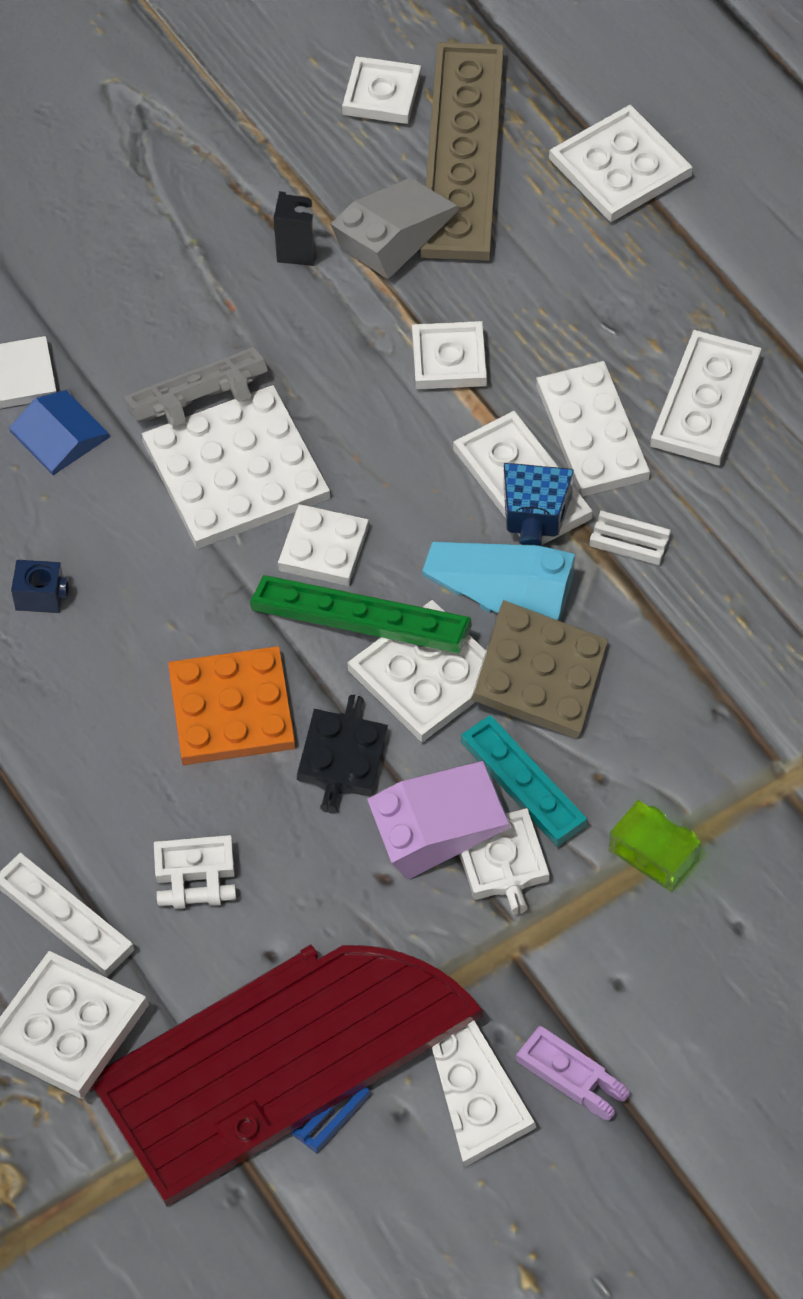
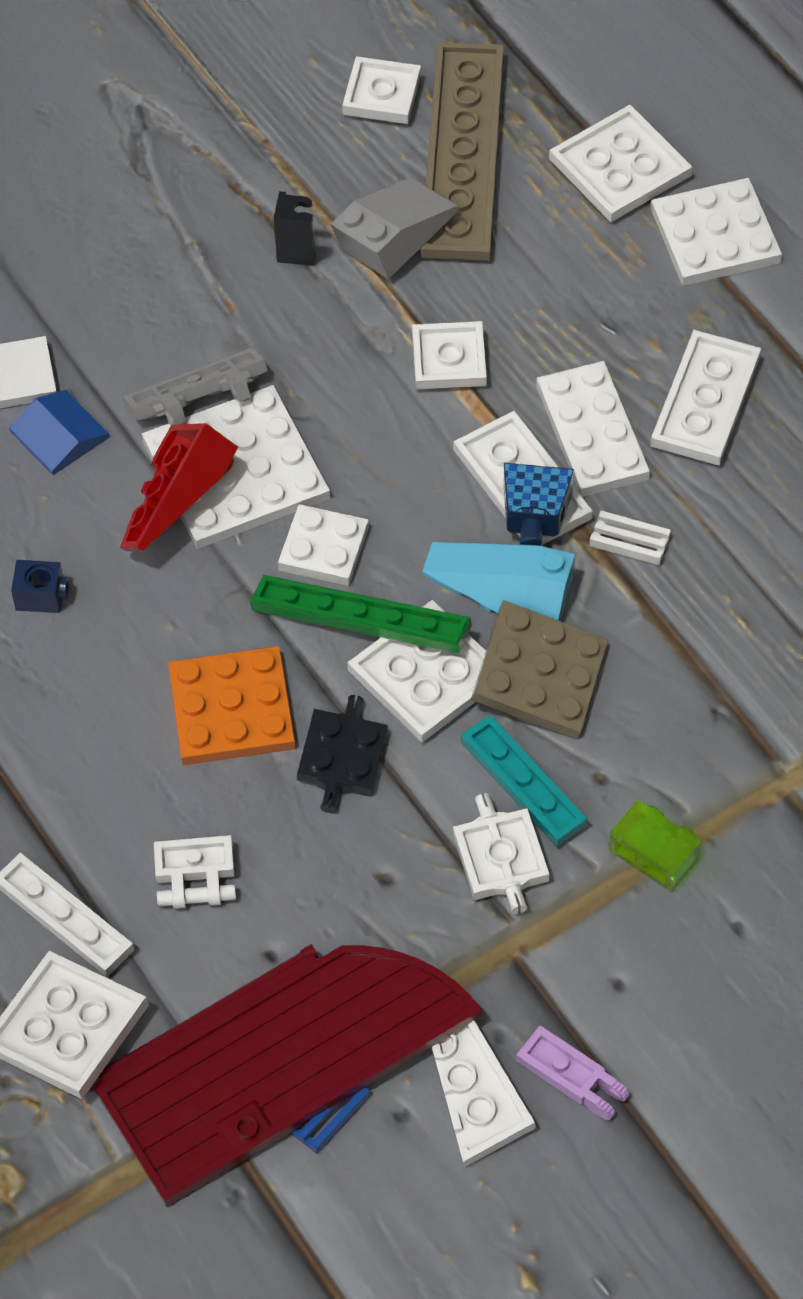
lavender slope [367,761,511,879] -> none
none -> red wedge [120,423,238,552]
none -> white plate [651,178,782,286]

